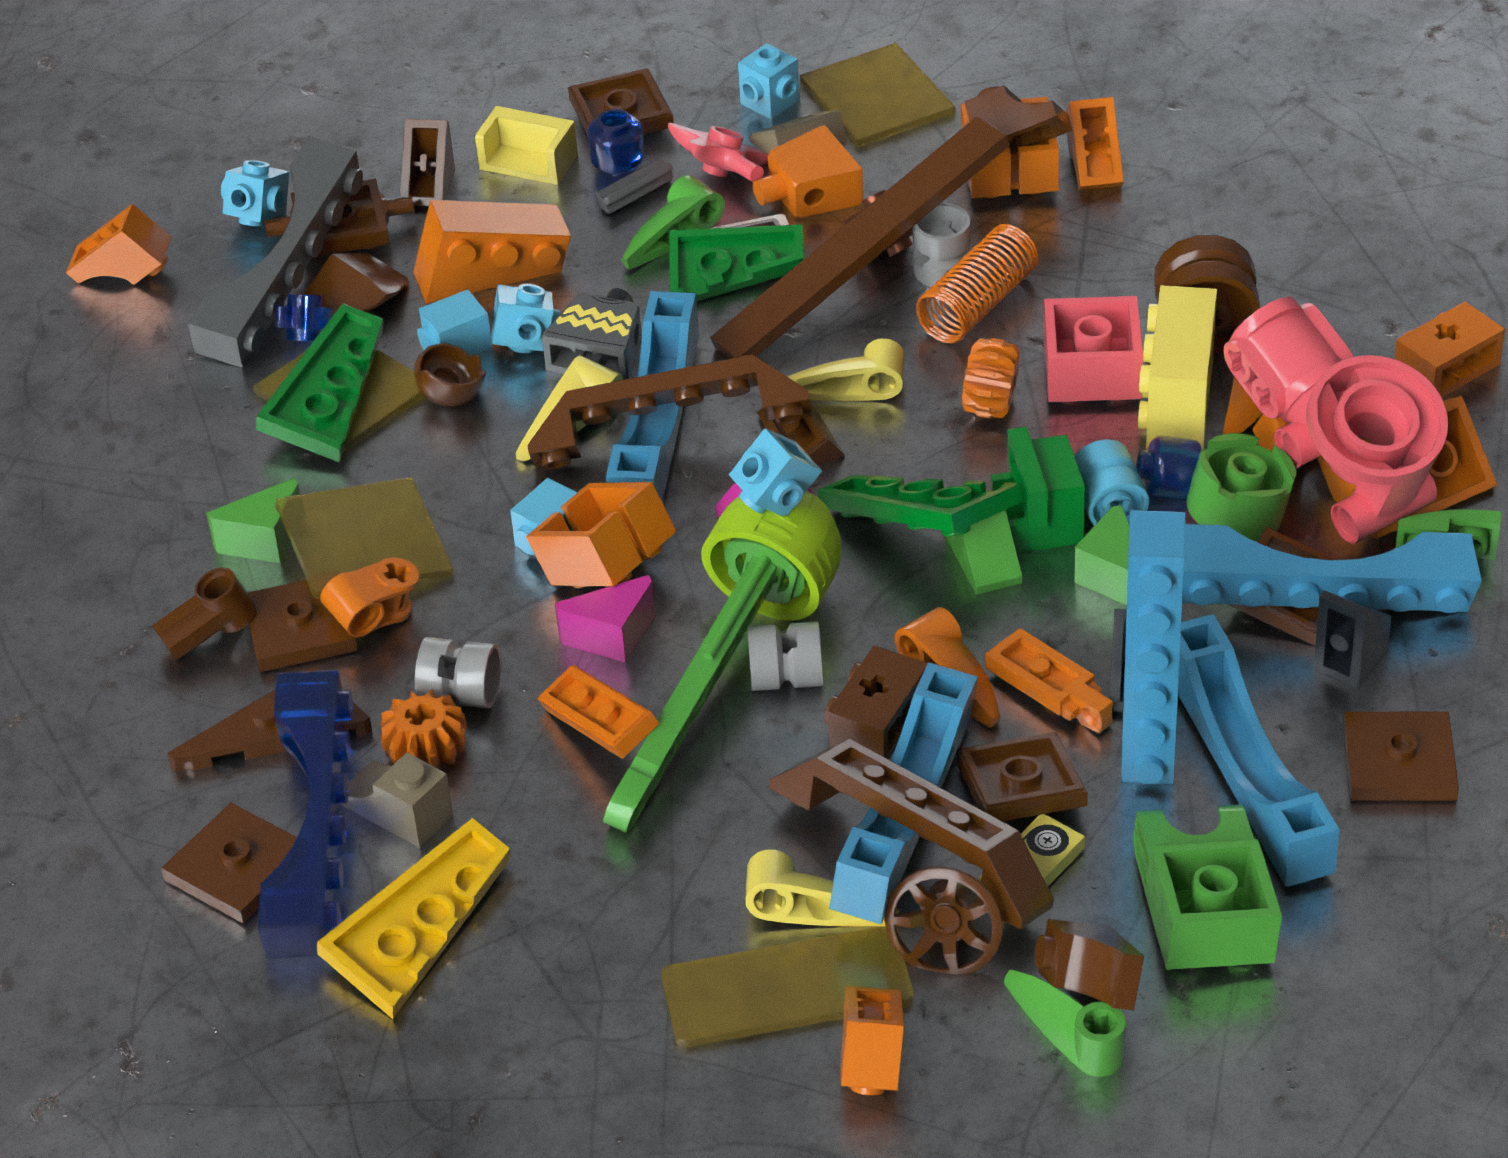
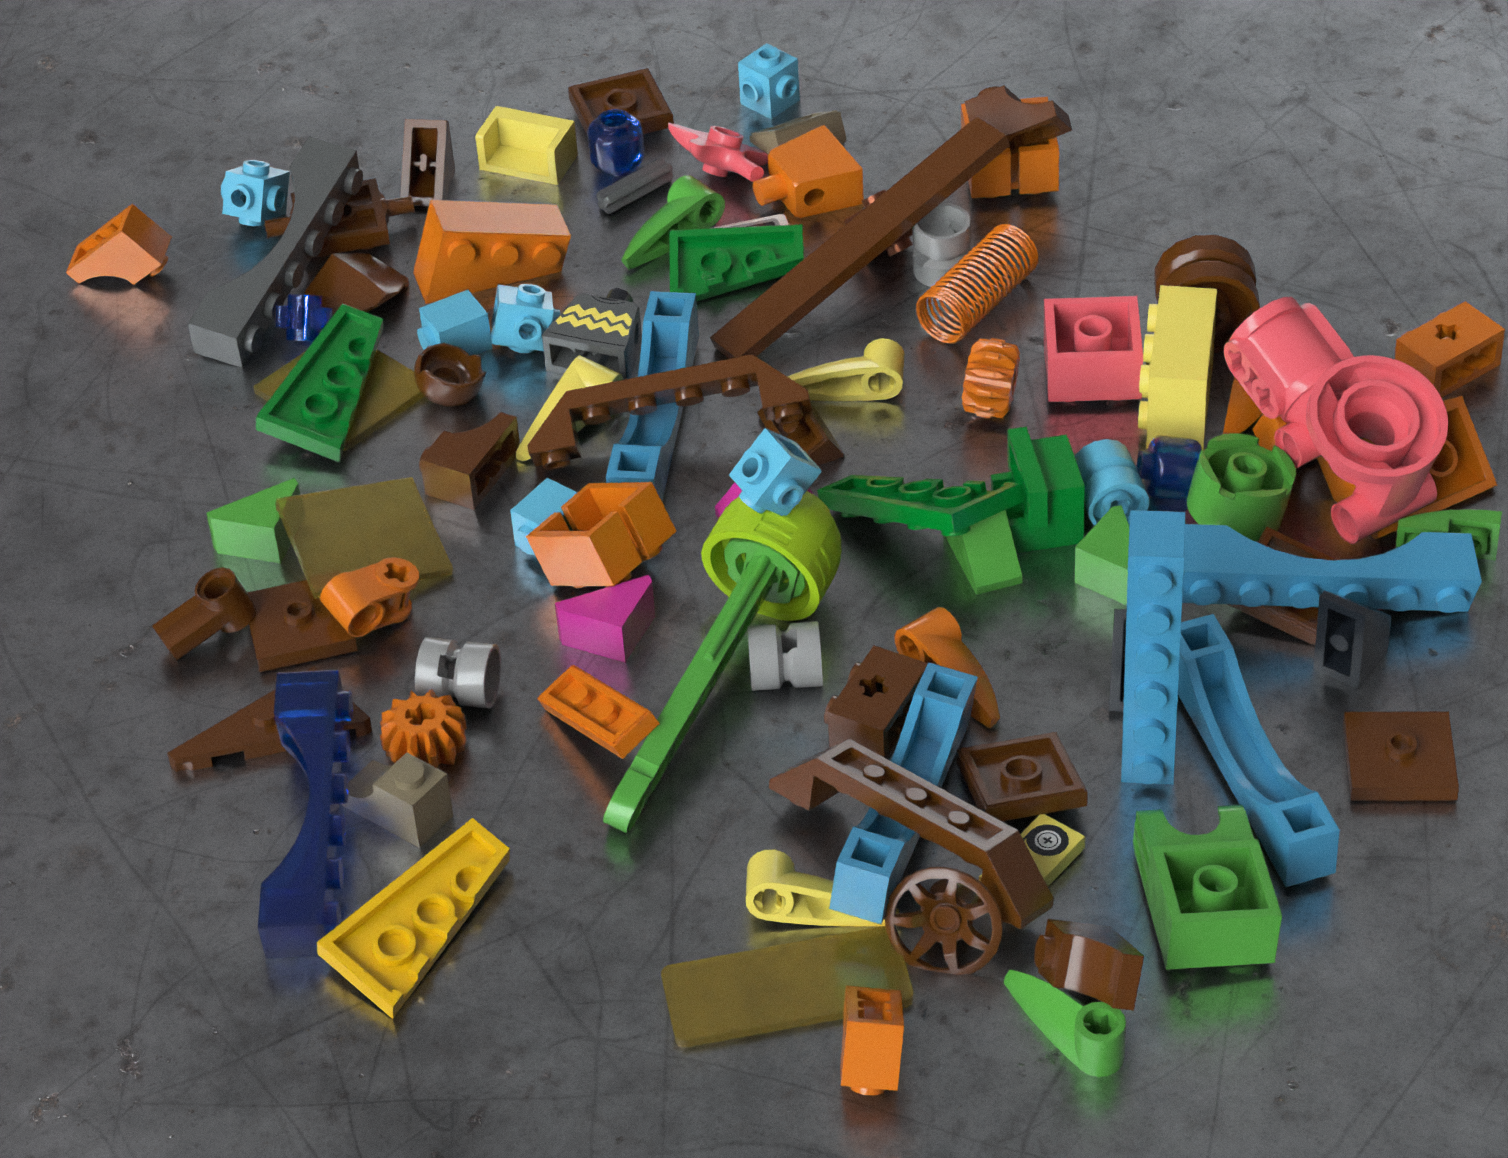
reddish brown plate [161,802,312,923] -> none
clear yellow piece [800,43,956,147] -> none
orange hinge [985,628,1113,733] -> none
orange arch [1065,97,1124,190] -> none
none -> reddish brown arch [419,412,520,510]

